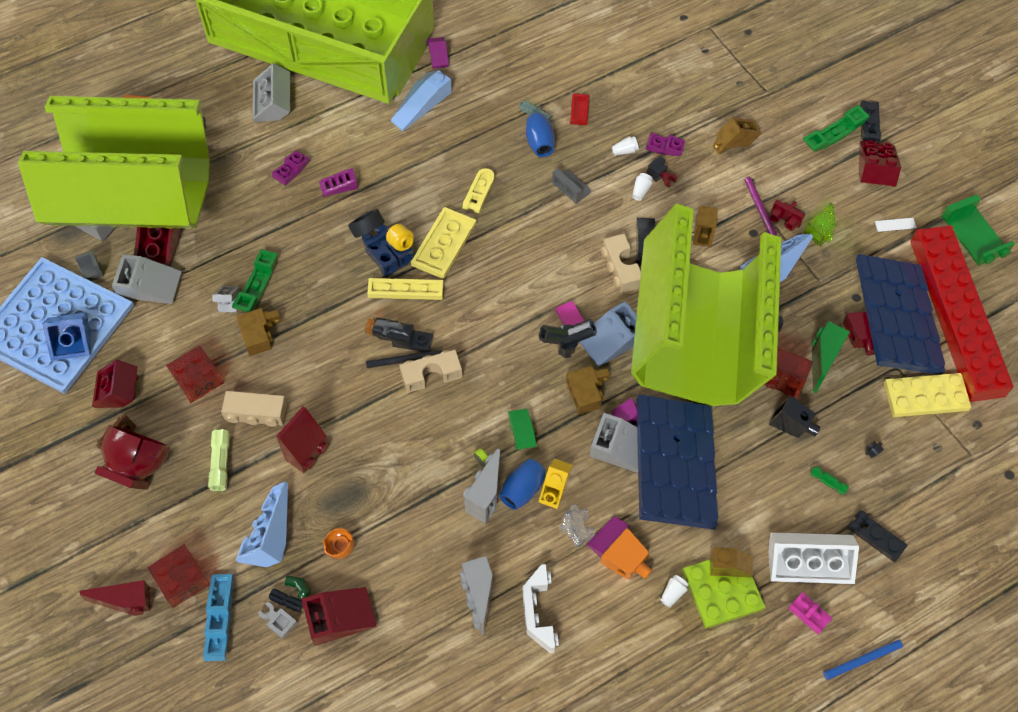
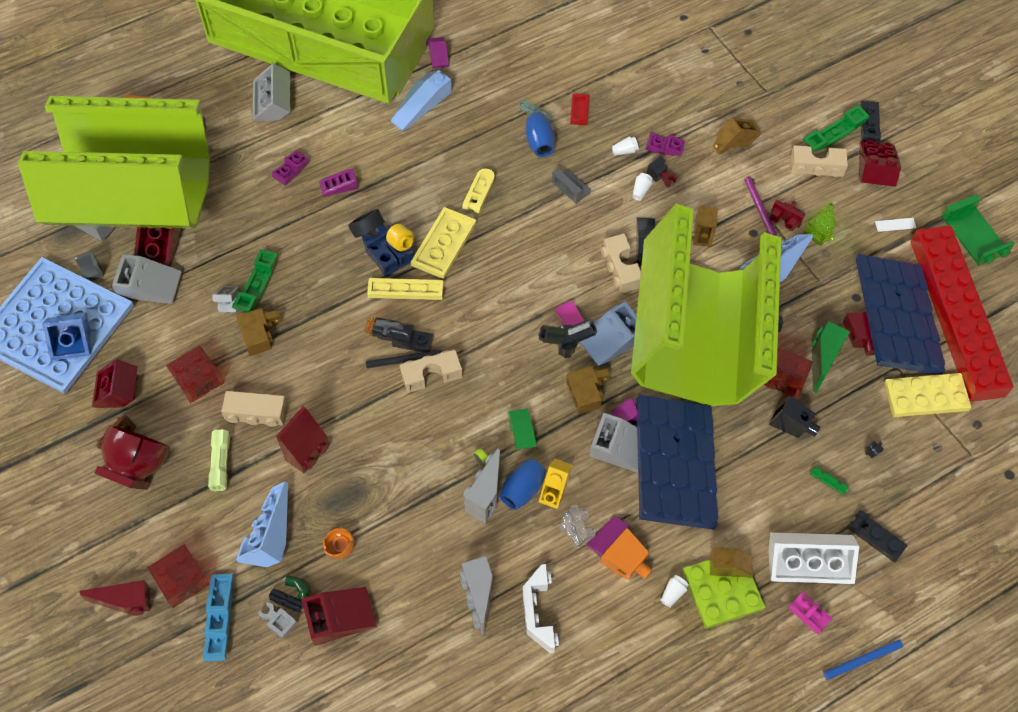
none -> tan arch [790,146,848,177]

